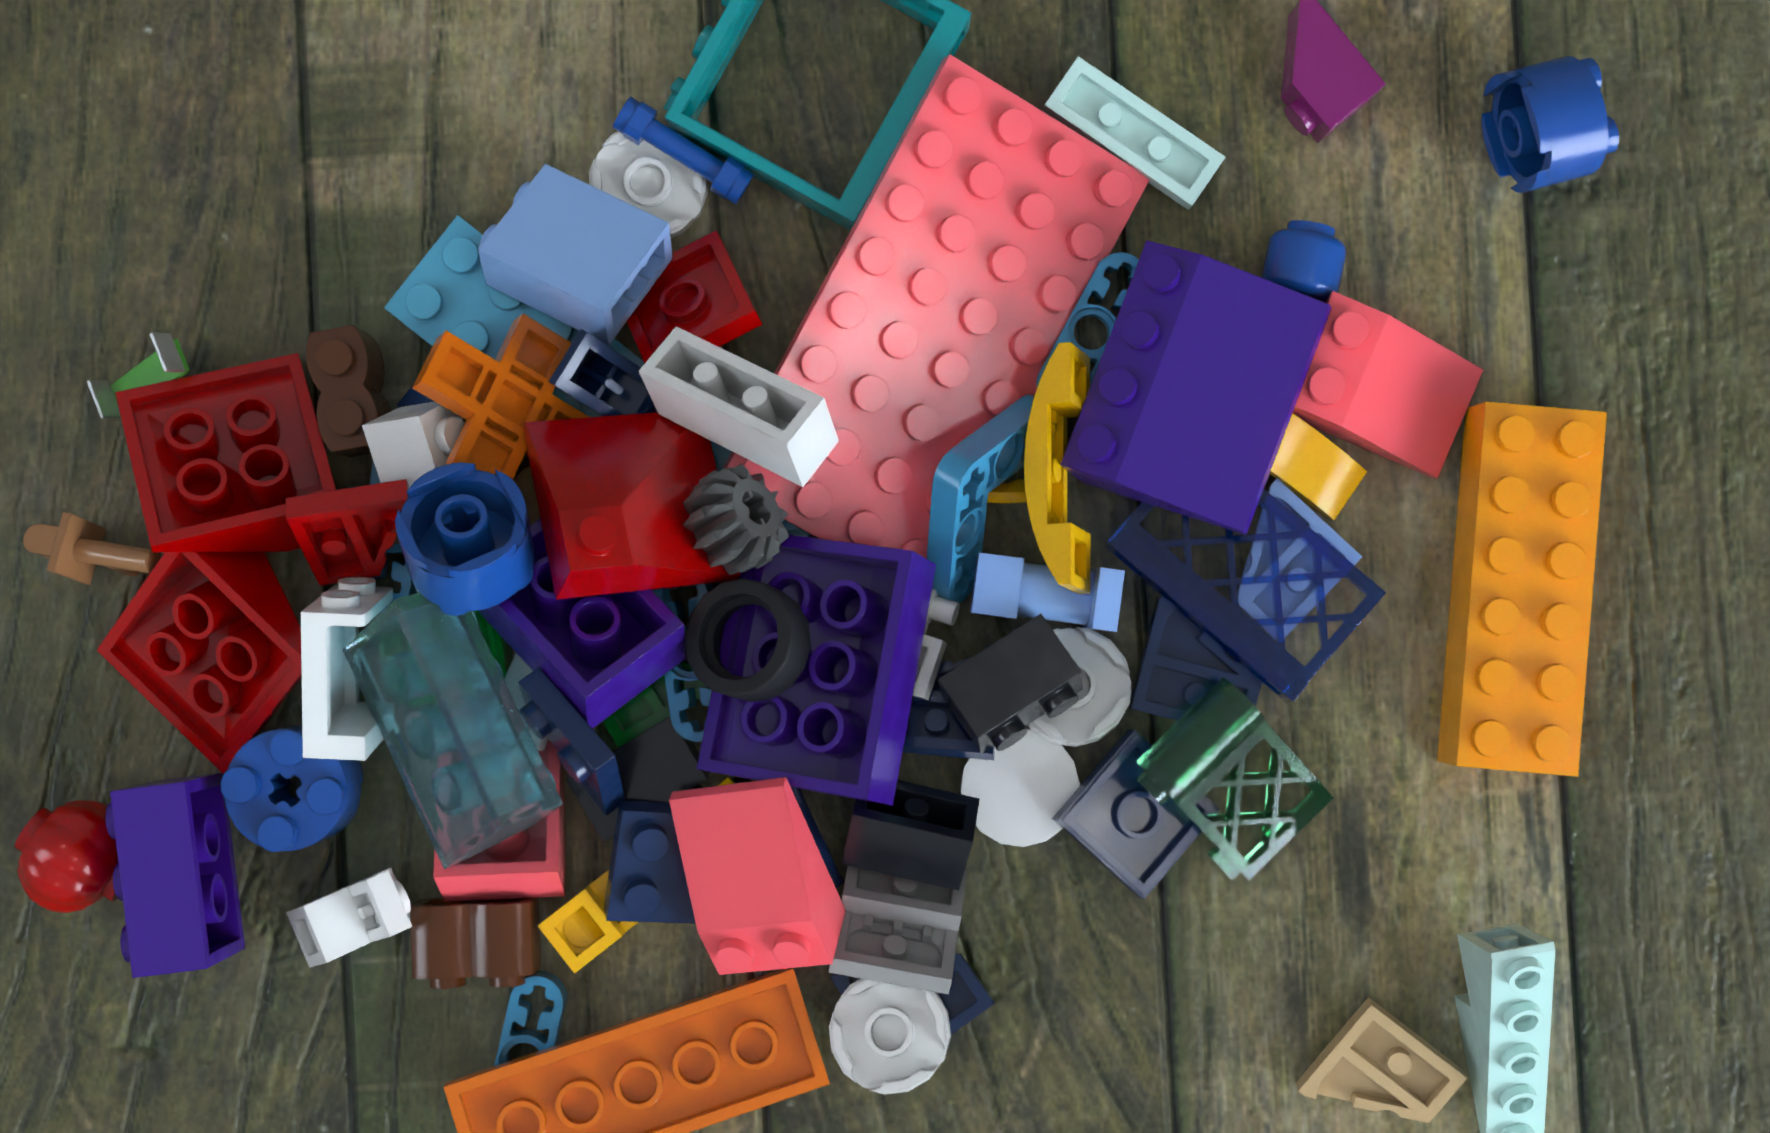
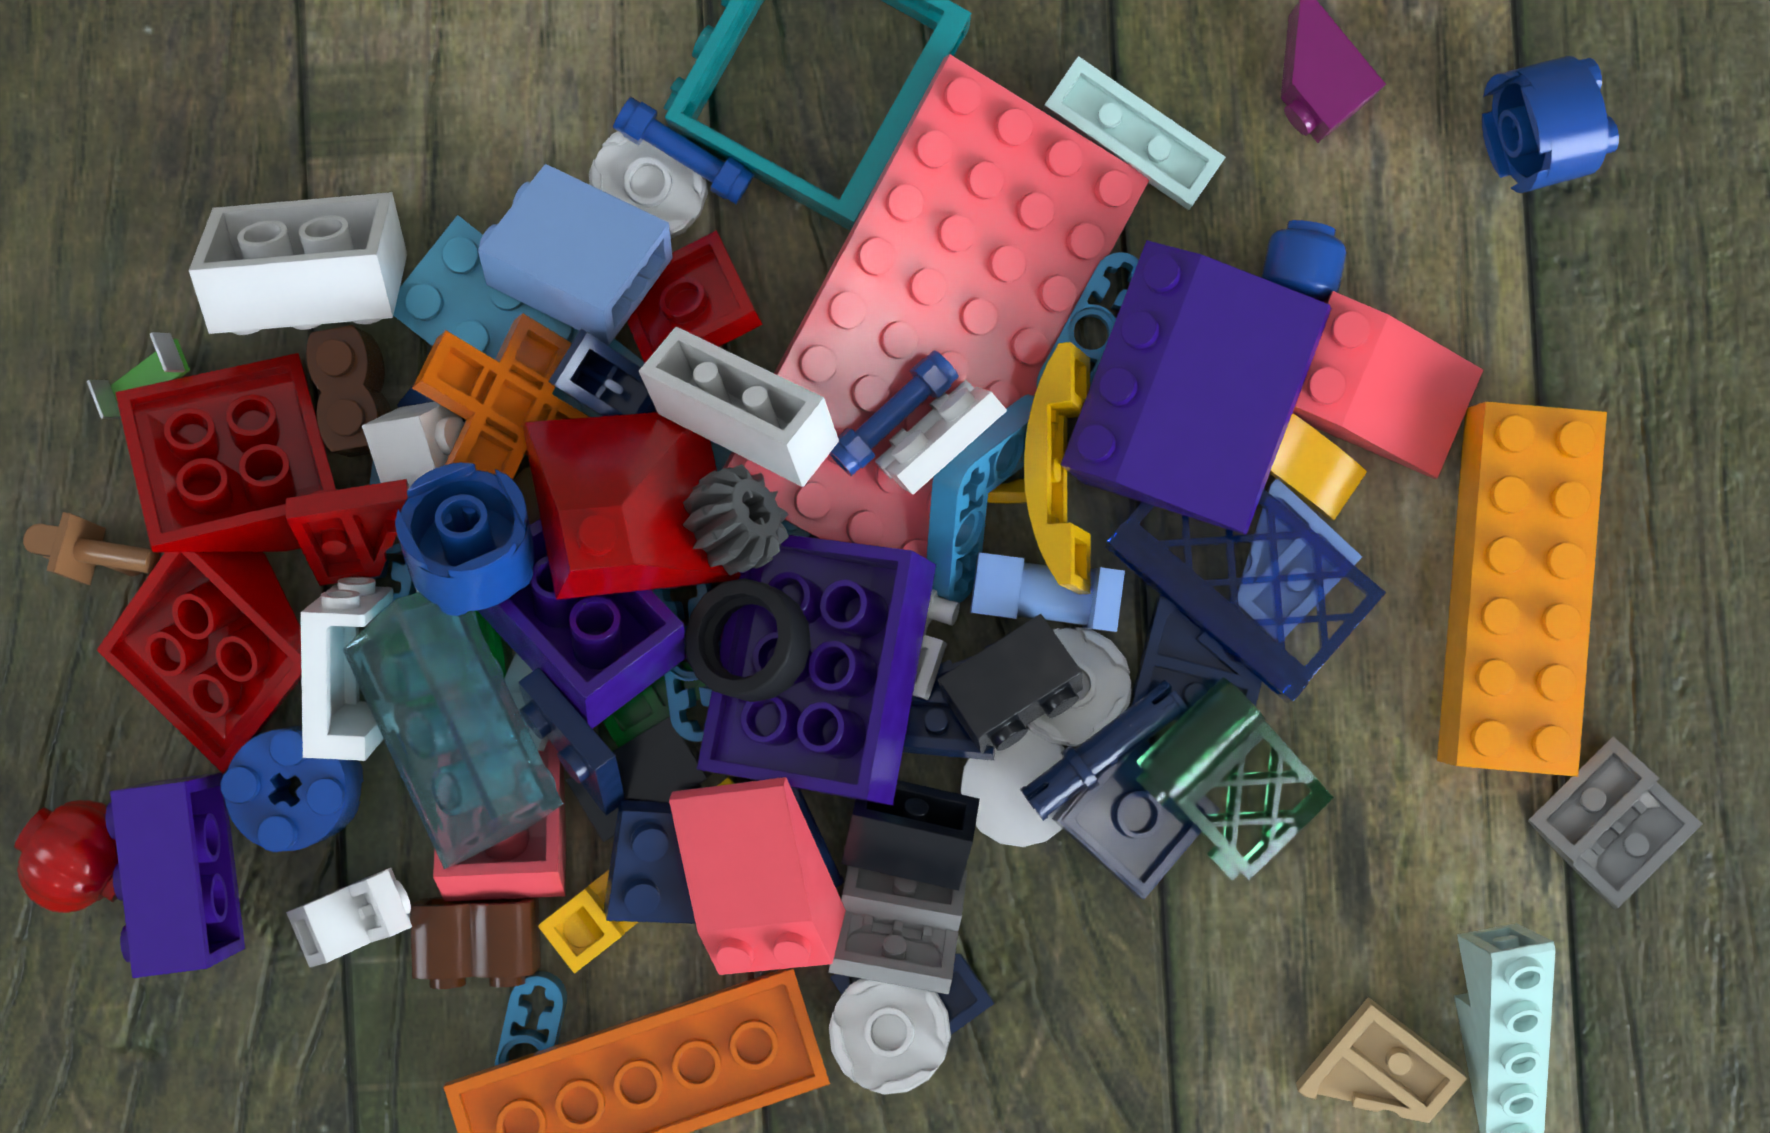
none -> white brick [189,192,407,335]
none -> blue bar [829,350,959,476]
none -> white plate [875,380,1007,495]
none -> dark blue pin [1020,680,1188,821]
none -> light grey slope [1528,736,1703,909]

